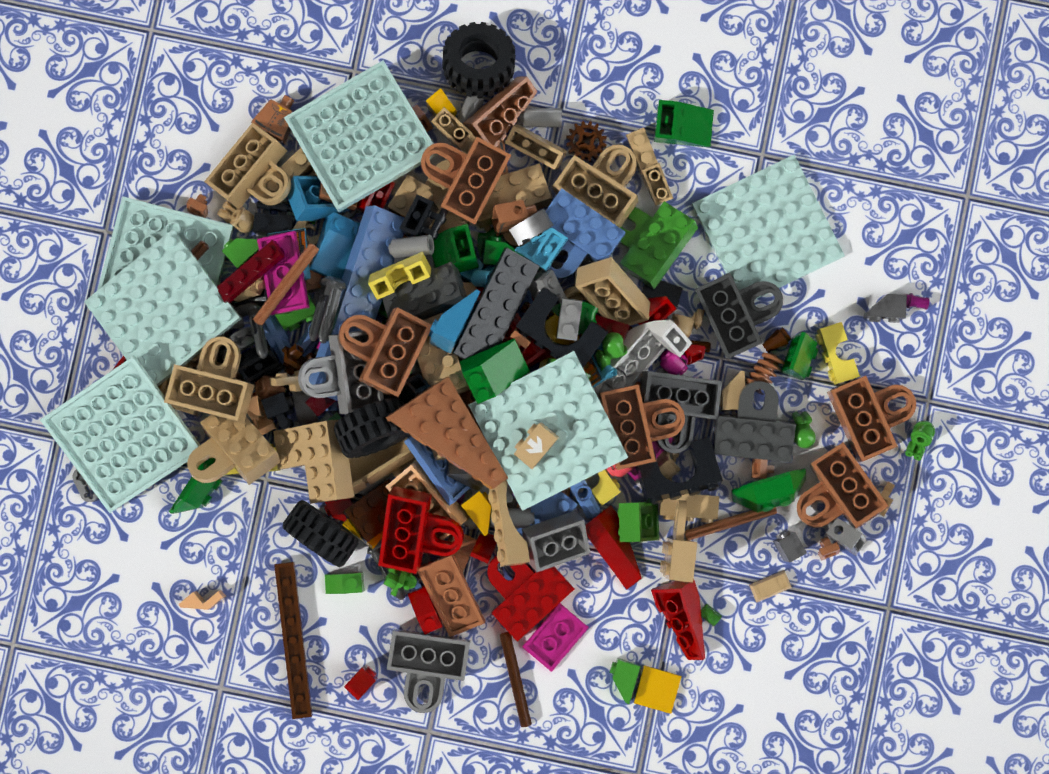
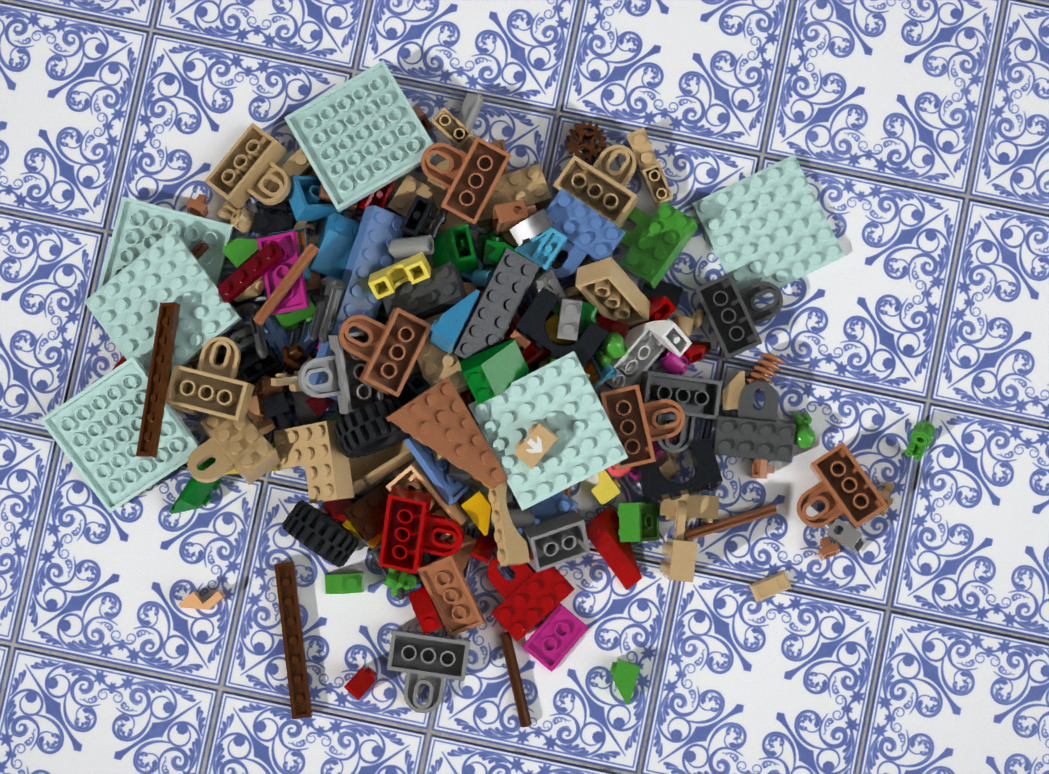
light grey beam [72,469,99,502] -> none
nougat torso [251,95,294,144] -> none
yellow slope [426,88,457,117] -> none
black tyre [442,22,516,98] -> none
nougat wedge [463,76,537,147] -> none
tan brick [505,124,567,170] -> none
light grey brick [520,108,562,128] -> none
medium blue piece [570,480,602,519] -> none
yellow tile [633,665,682,714] -> none
red wedge [651,579,705,660] -> none
green slope [654,100,714,148] -> none
bright green piece [701,604,722,626] -> none
green wedge [731,468,806,513] -> none
reddish brown cone [762,327,791,353] -> none
flat silver brick [773,530,807,563] -> none
green slope [780,332,818,380] -> none
light yellow arch [815,322,860,385] -> none
nougat brick [827,376,916,462] -> none
flat silver slope [864,294,907,323] -> none
magenta pin [906,293,930,310] -> none
none -> reddish brown plate [136,302,181,458]

